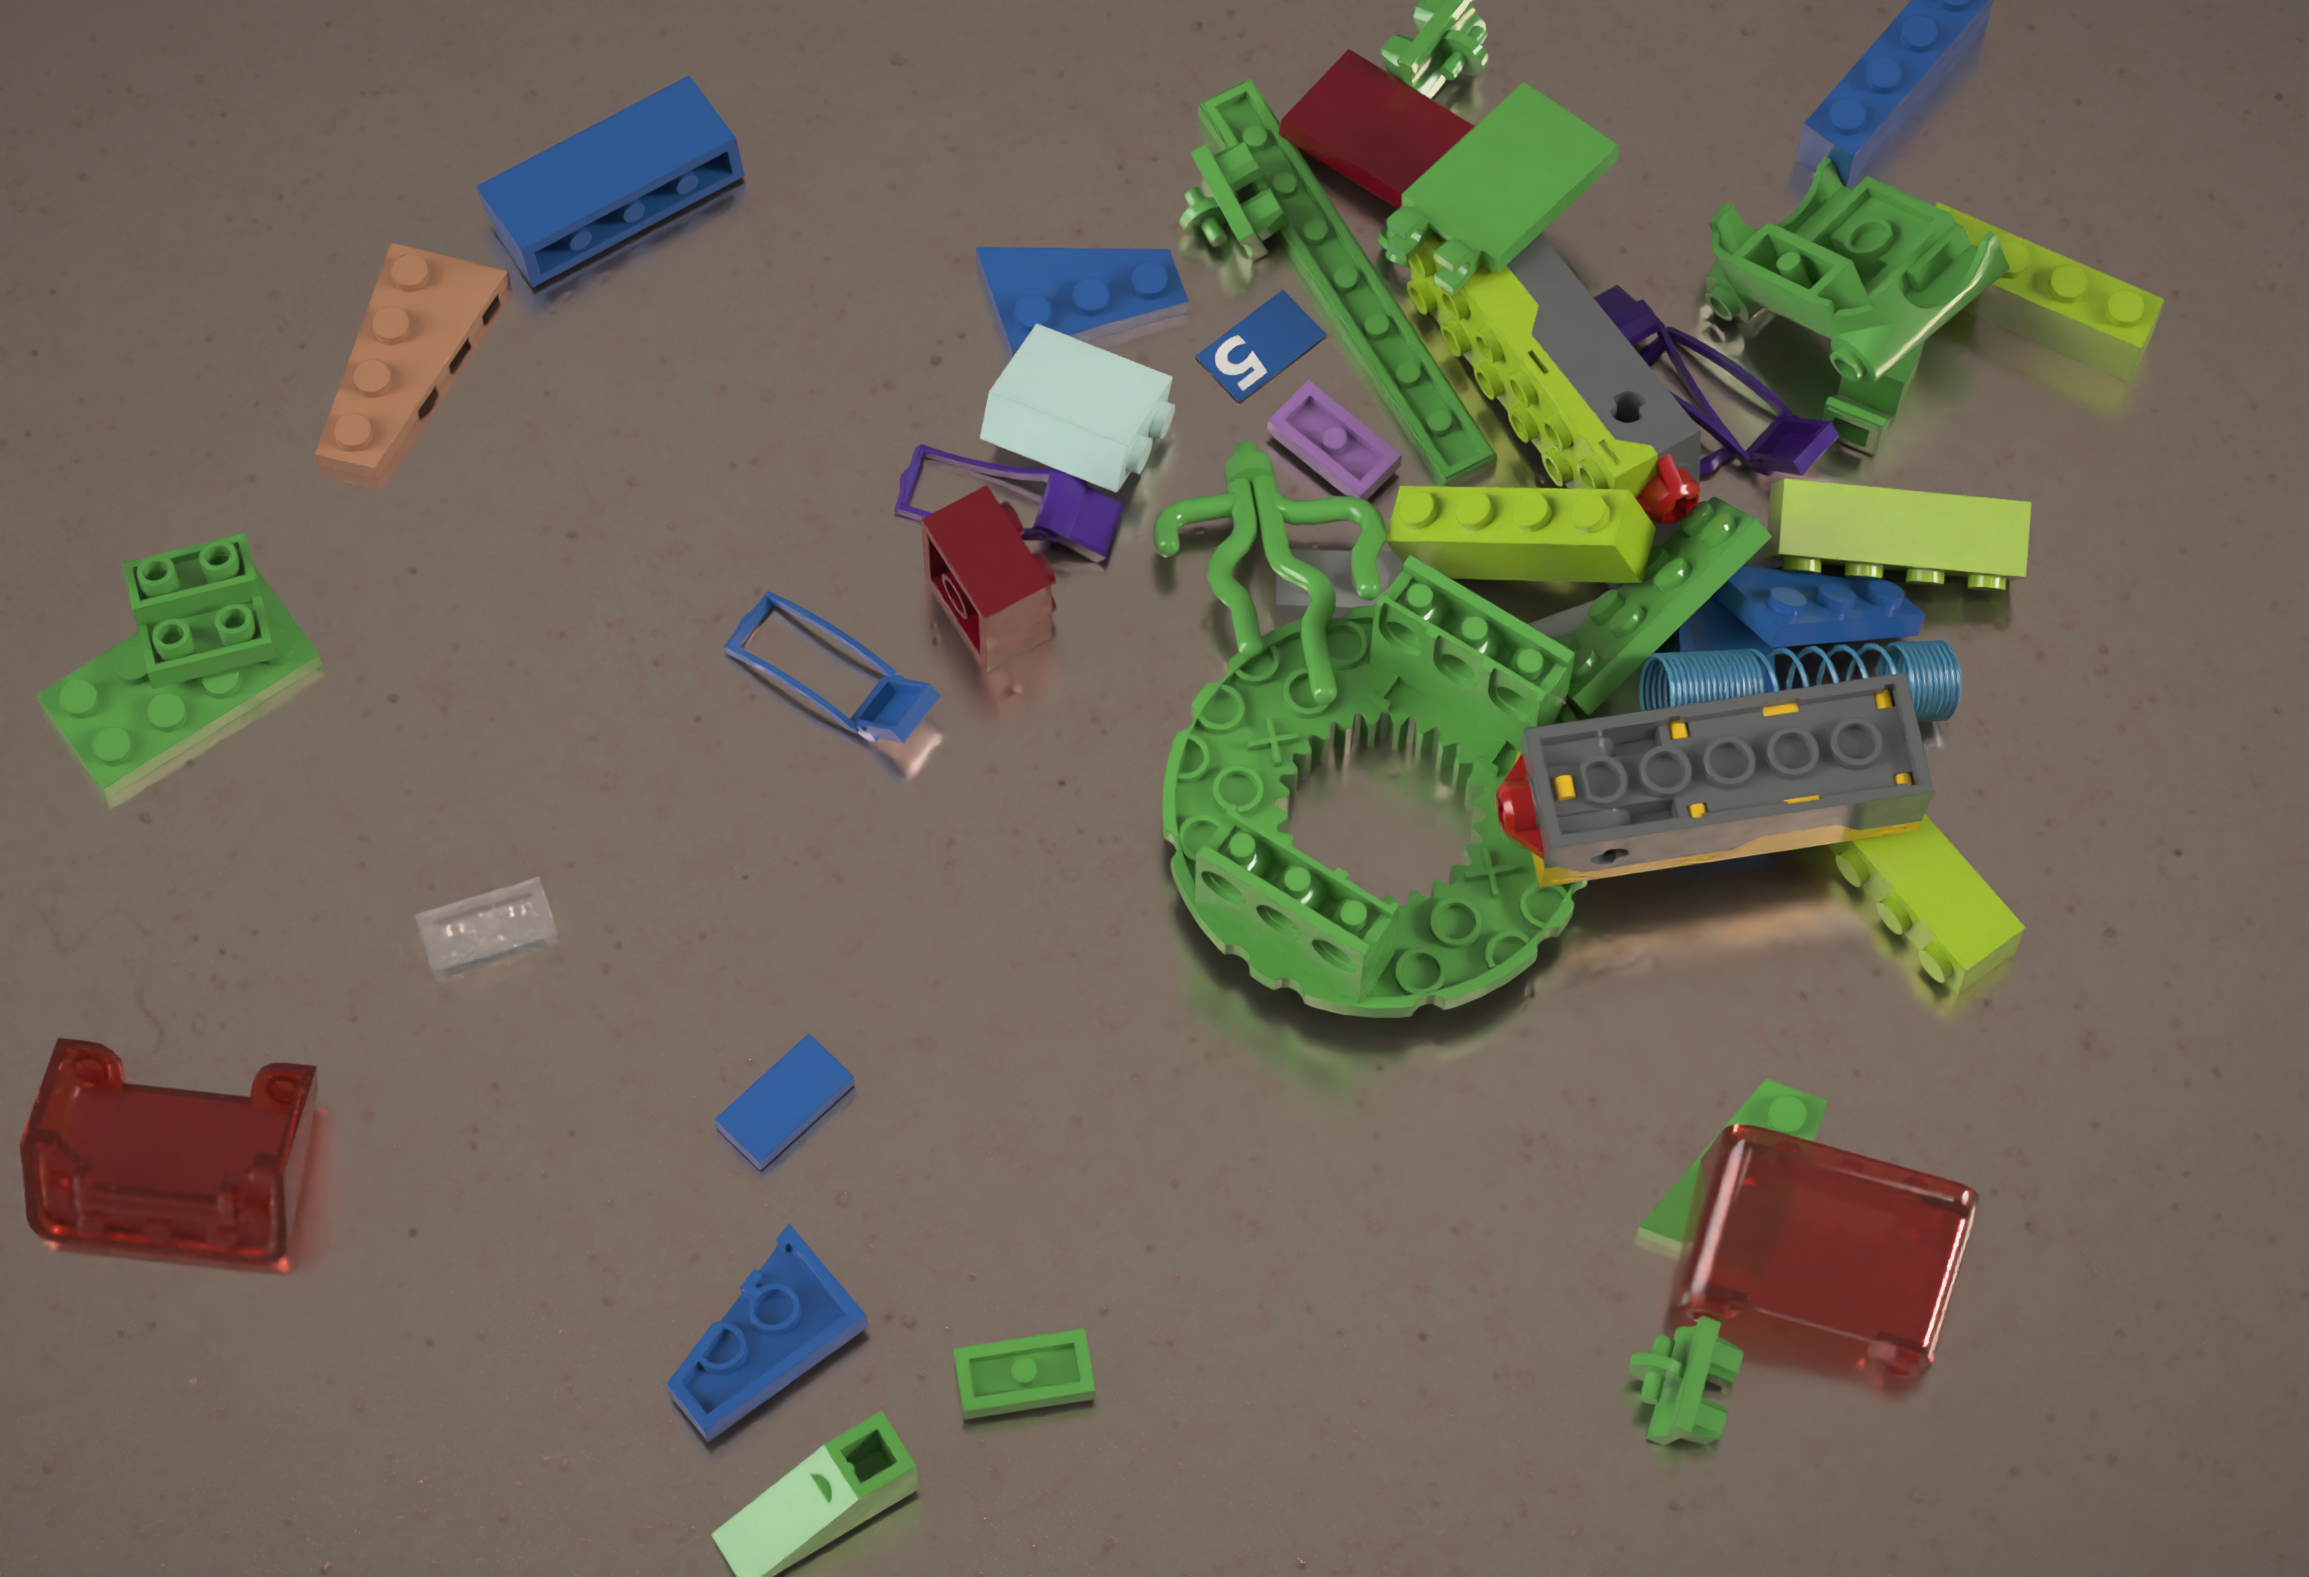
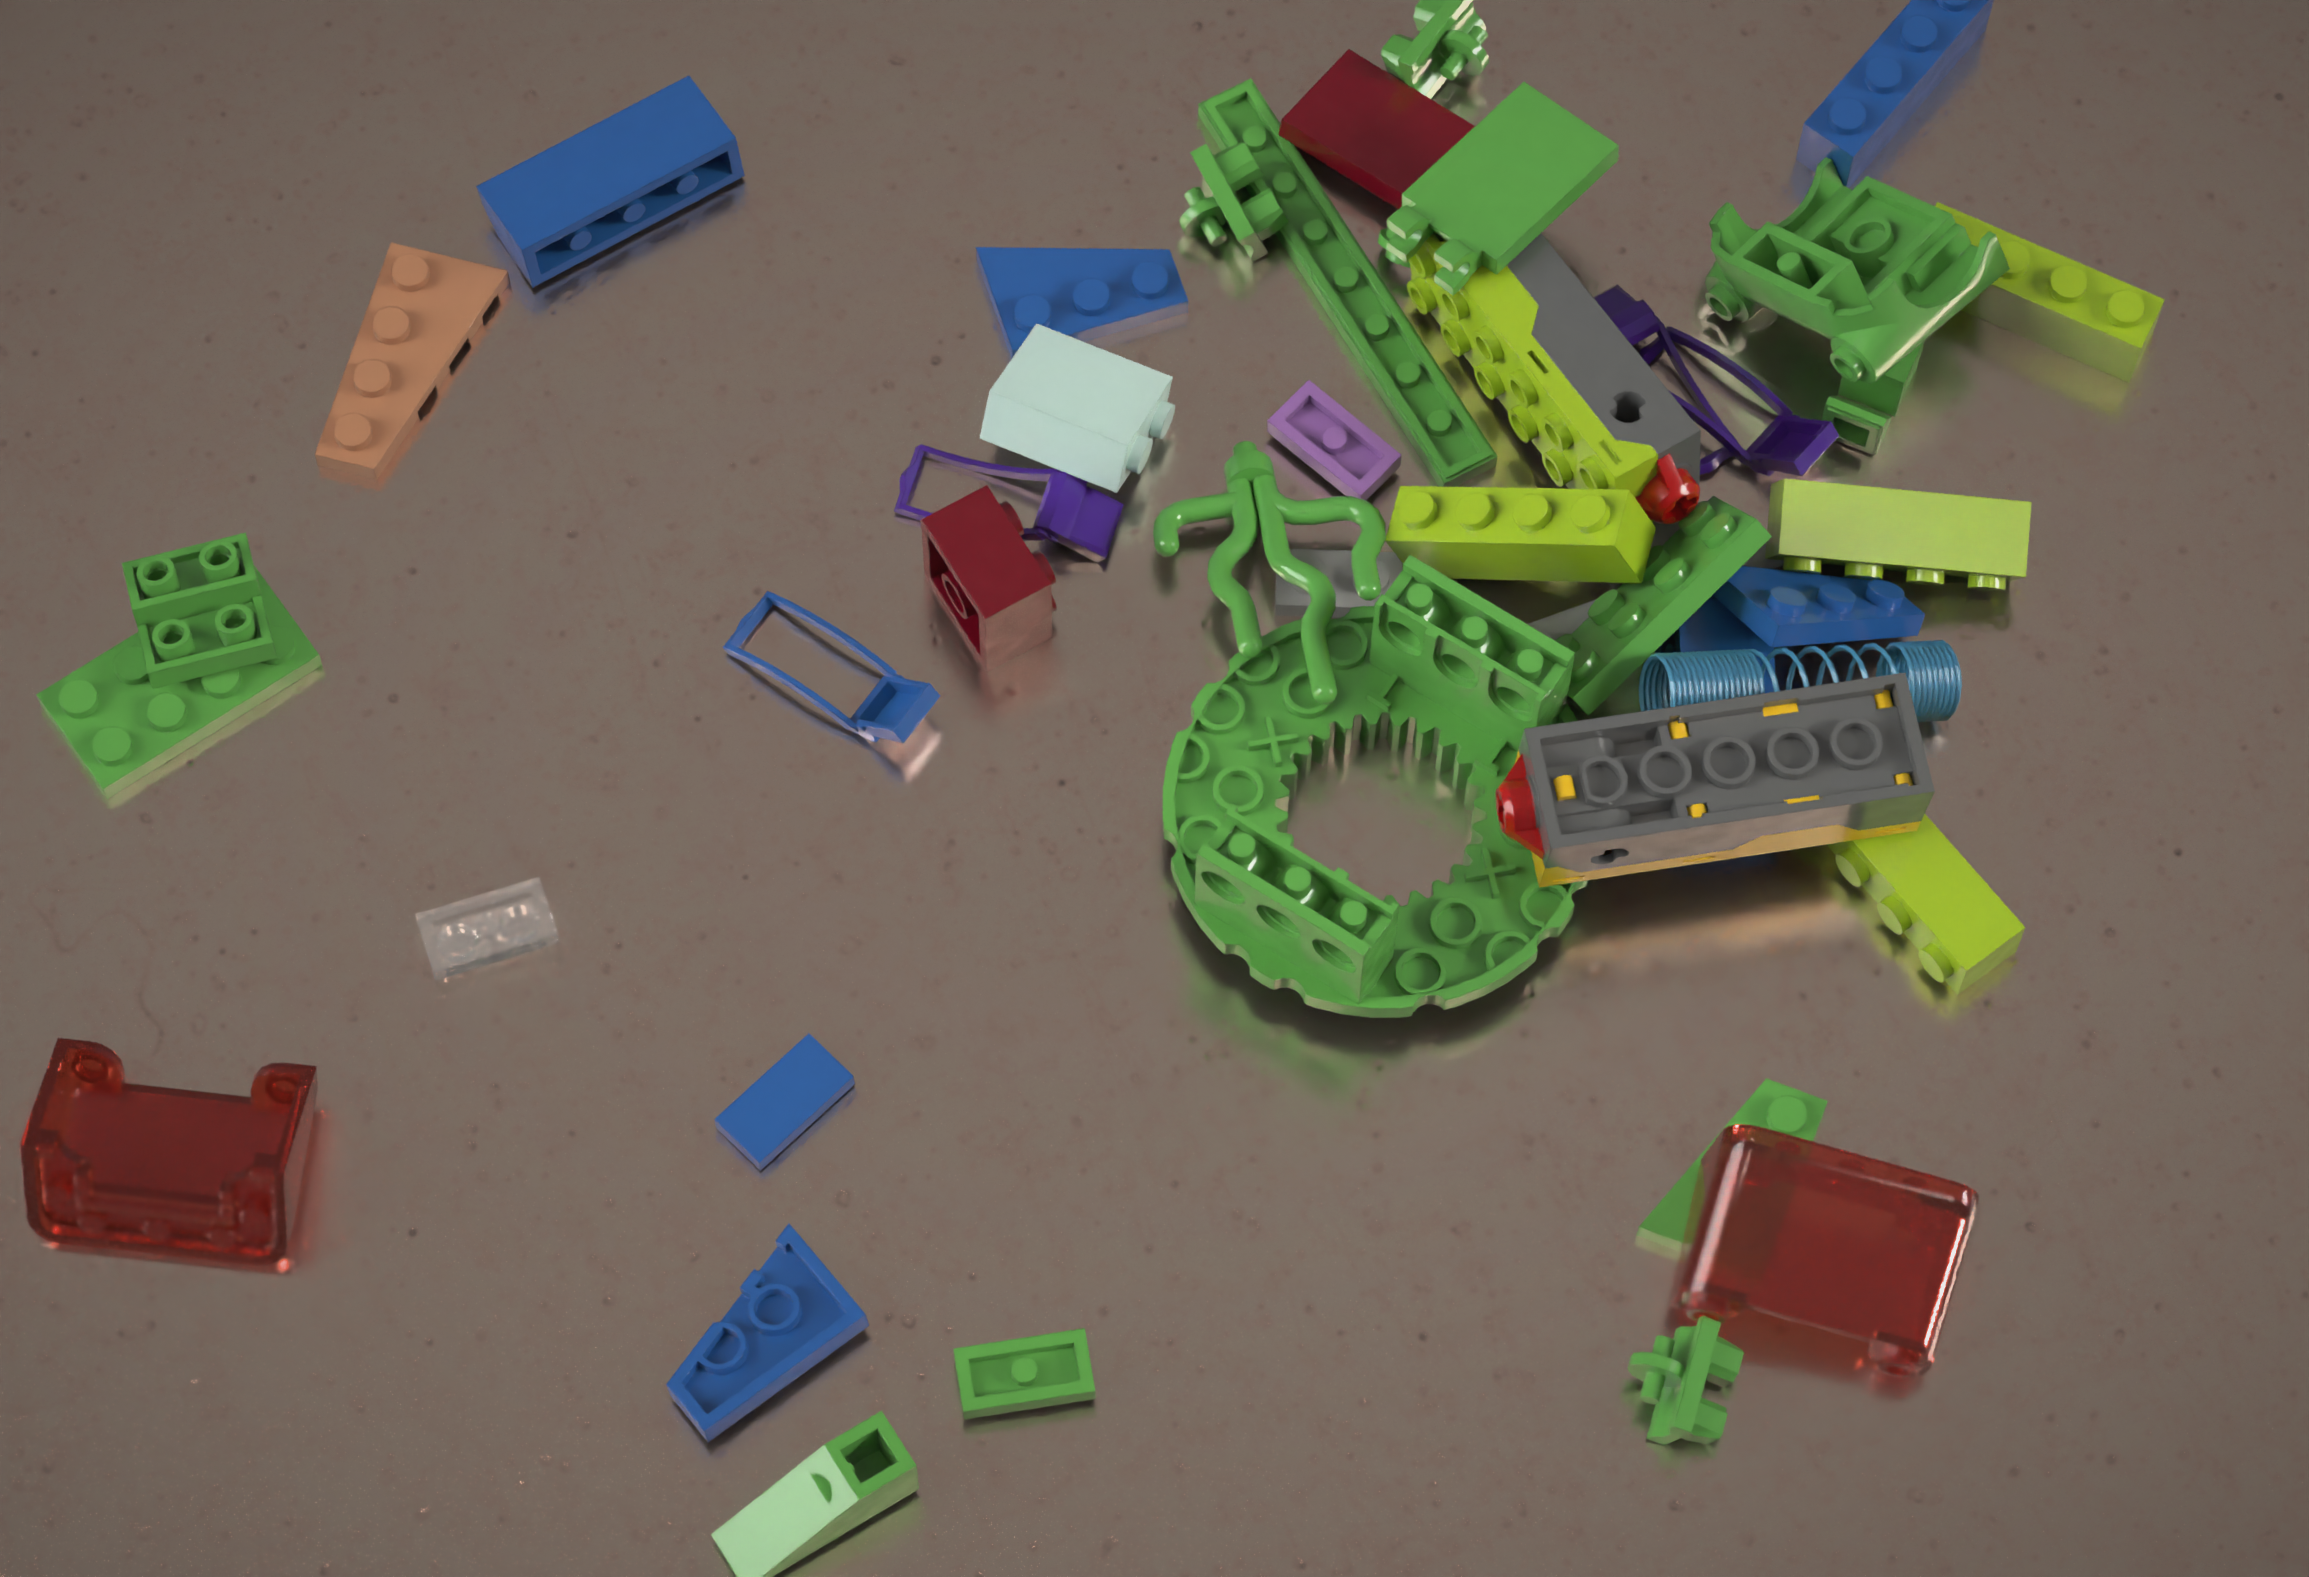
blue sticker [1195,289,1327,402] -> none

